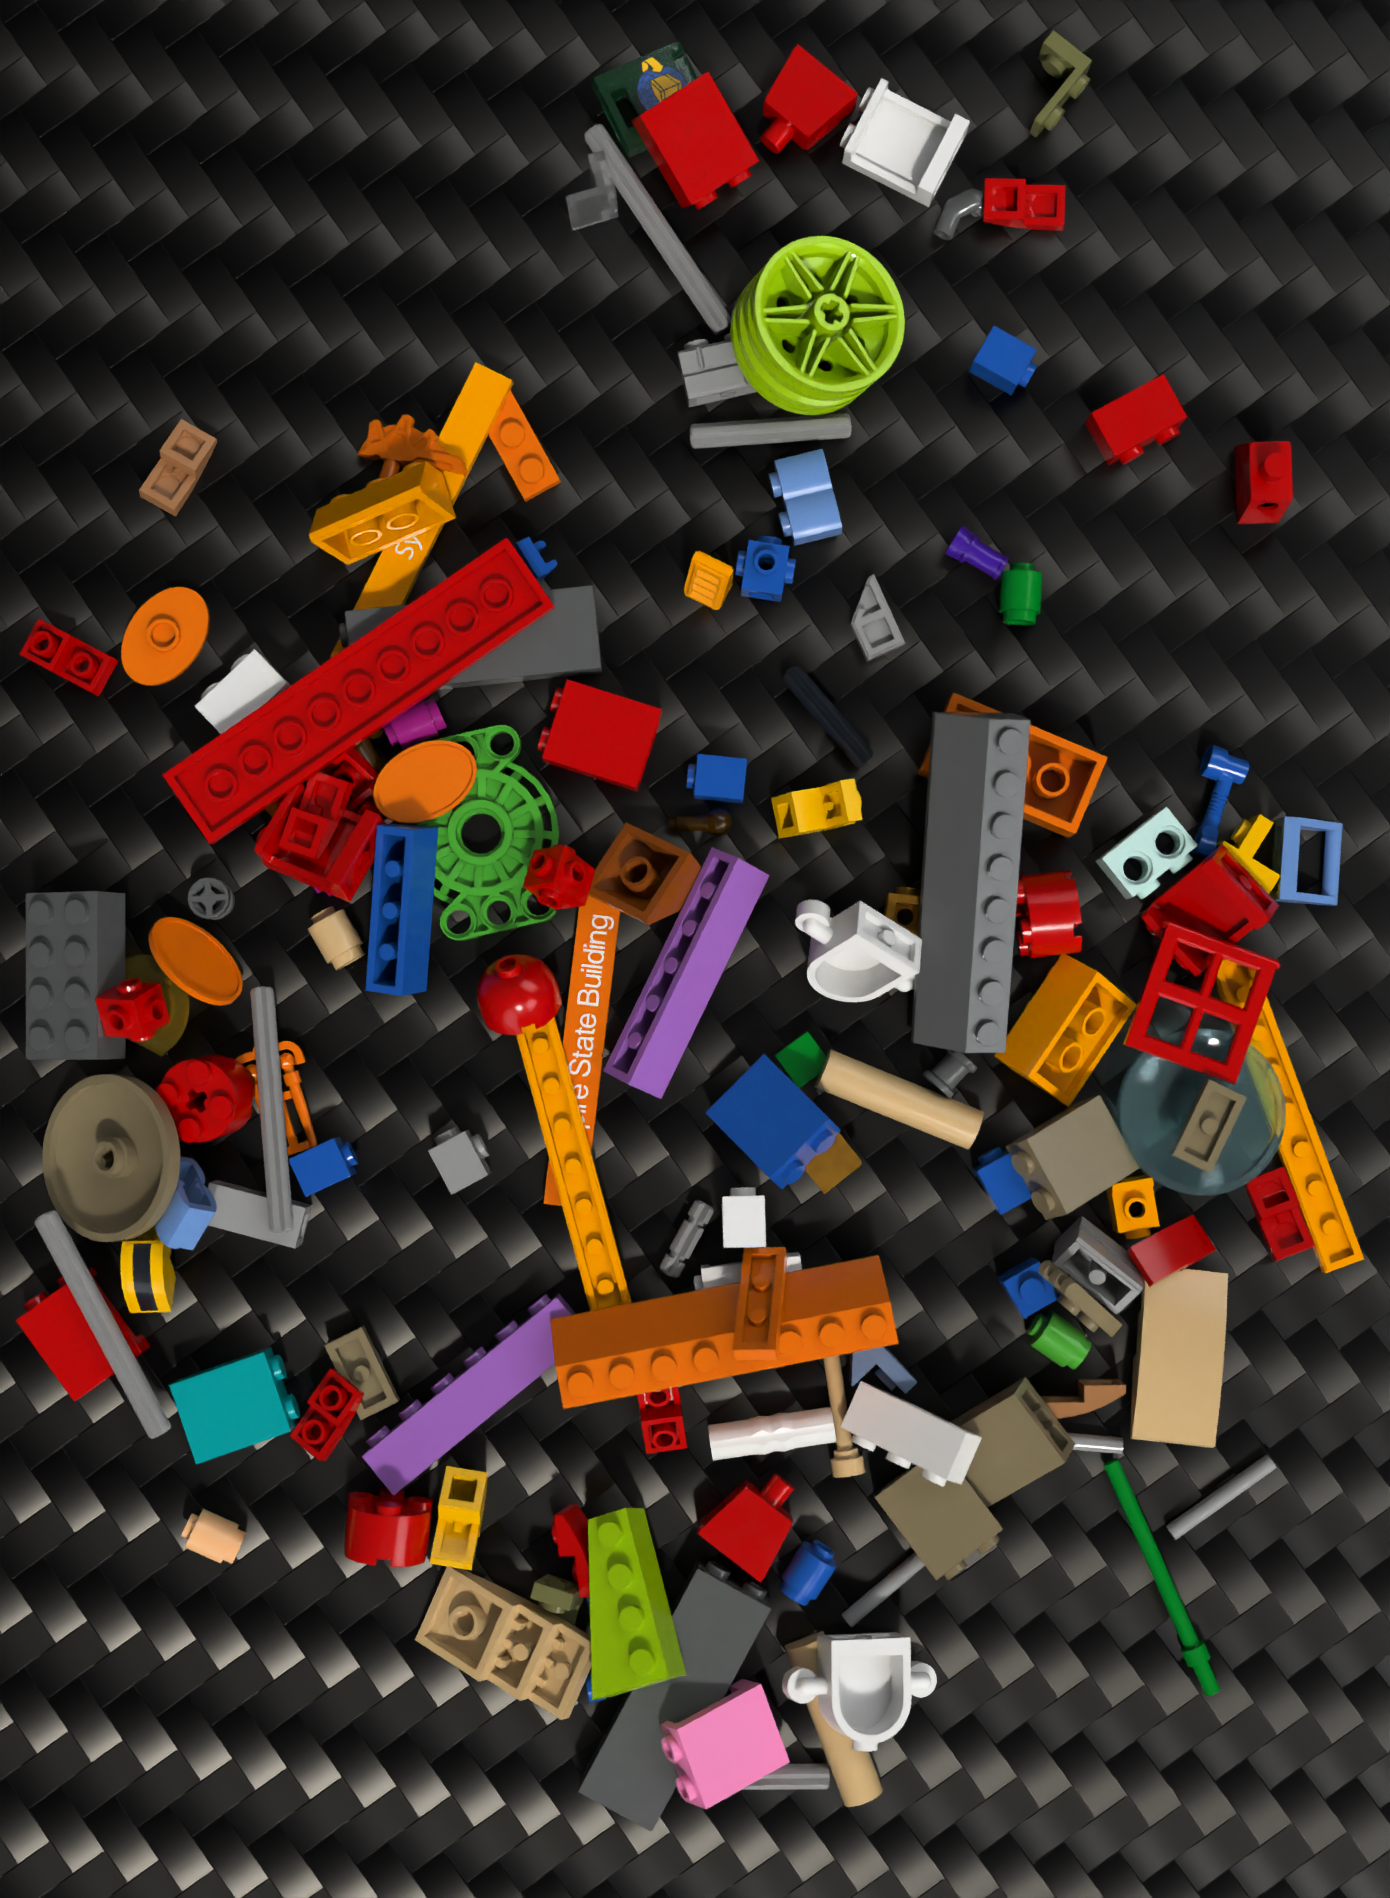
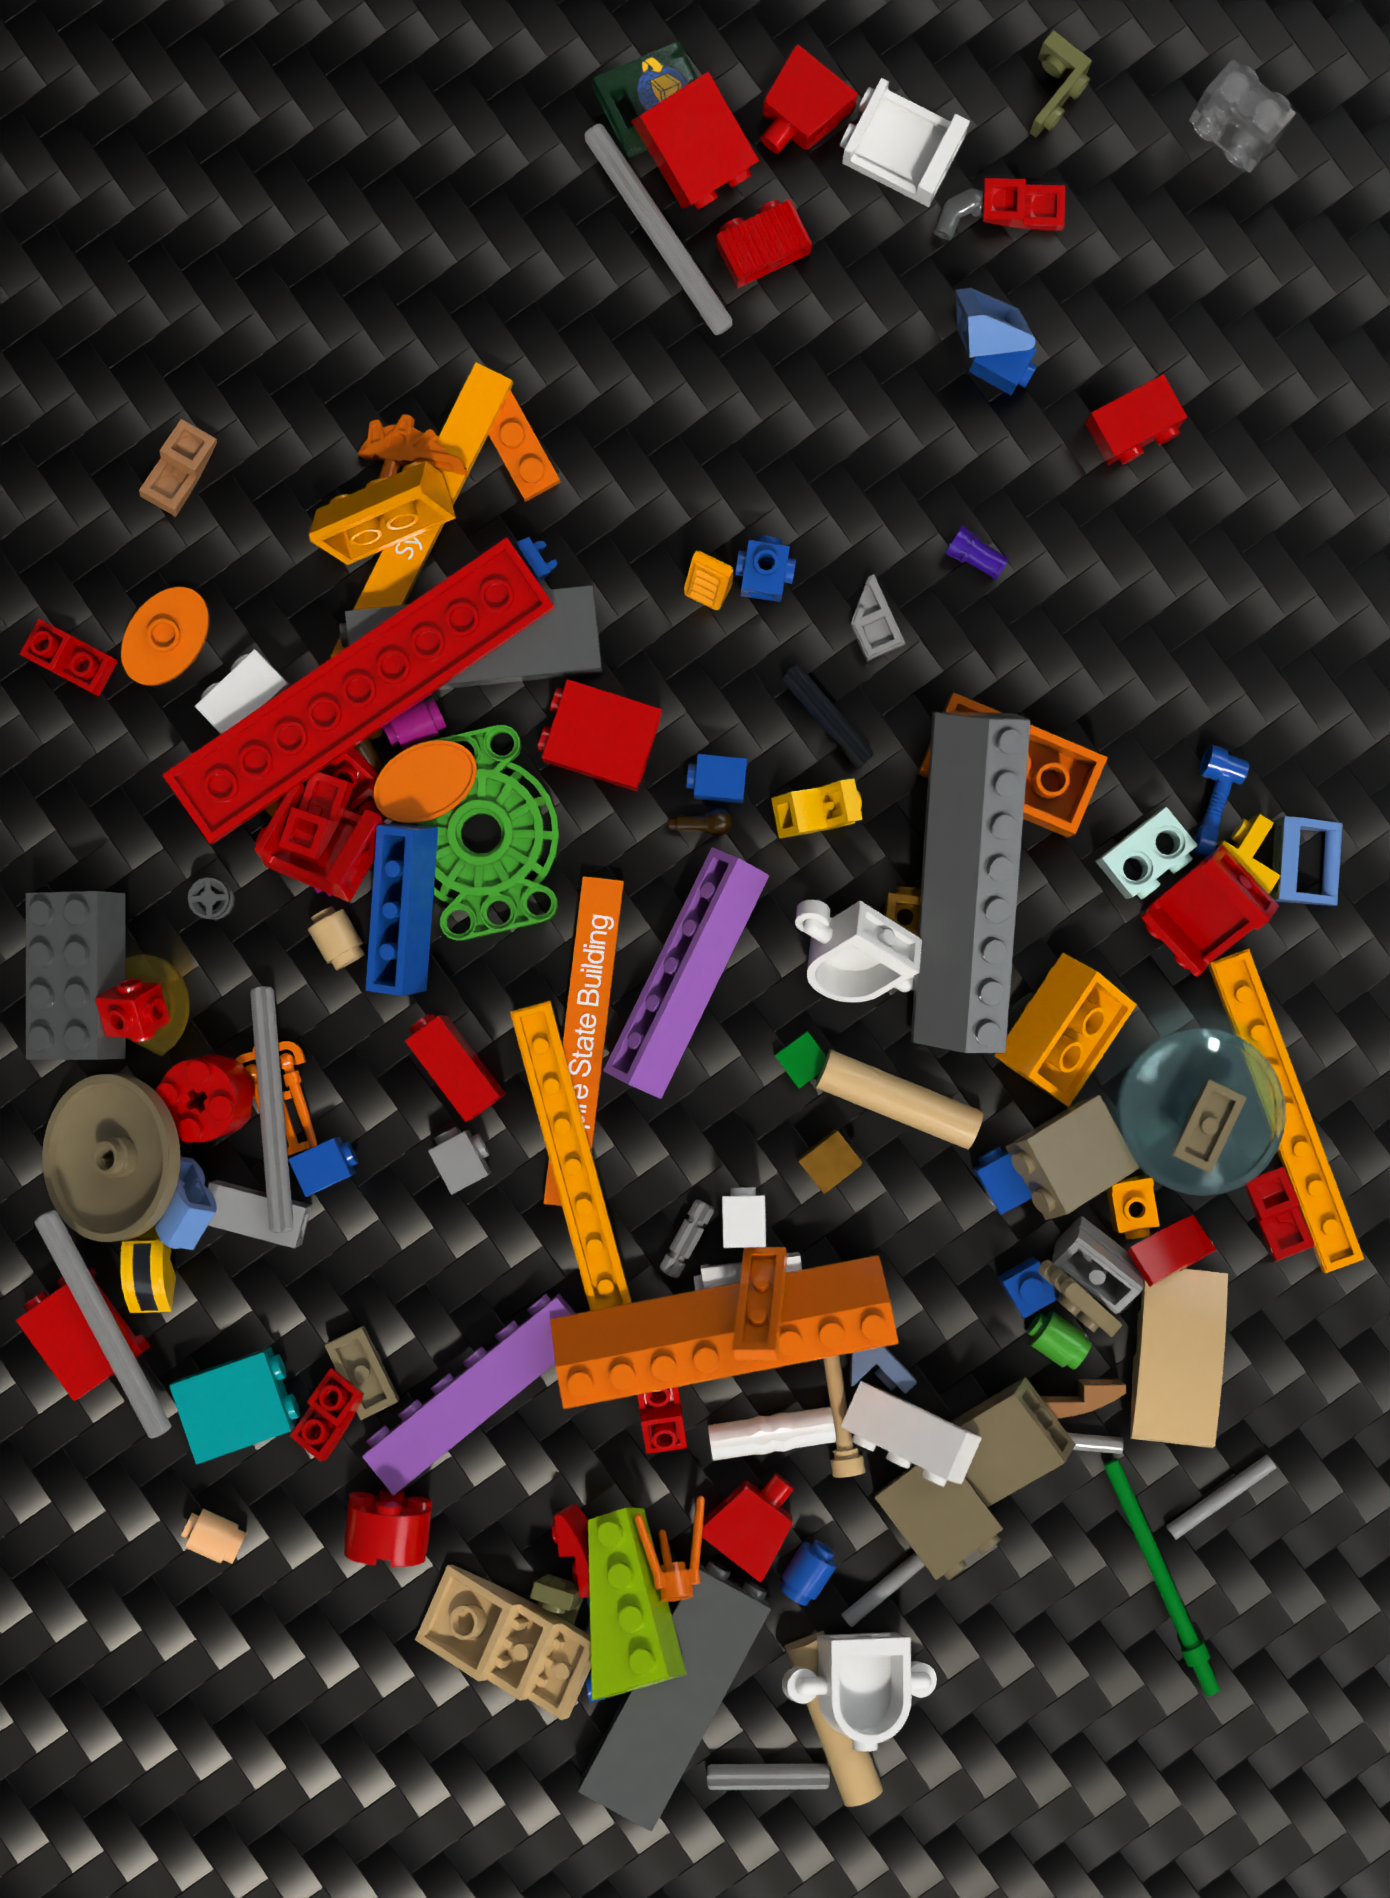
orange piece [149,917,243,1006] -> none
yellow brick [430,1466,488,1570] -> none
red cylinder [477,954,562,1035] -> none
red brick [523,844,595,910] -> none
clear panel [565,150,619,230] -> none
dark orange slope [588,823,702,925] -> none
bright pink panel [660,1679,790,1809] -> none
light grey brick [678,333,757,407] -> none
light grey axle [689,413,852,449] -> none
blue brick [706,1054,841,1189] -> none
lime wheel [730,236,905,415] -> none
medium blue brick [768,449,842,546] -> none
dark grey bush [923,1050,978,1099] -> none
green brick [999,563,1042,625] -> none
red brick [1016,870,1082,958] -> none
red window [1123,920,1280,1085] -> none
red torso [1235,441,1293,524] -> none
none -> red brick [405,1014,506,1122]
none -> orange plant [634,1496,705,1602]
none -> red brick [716,199,812,289]
none -> medium blue tile [955,288,1036,357]
none -> clear brick [1189,59,1296,173]

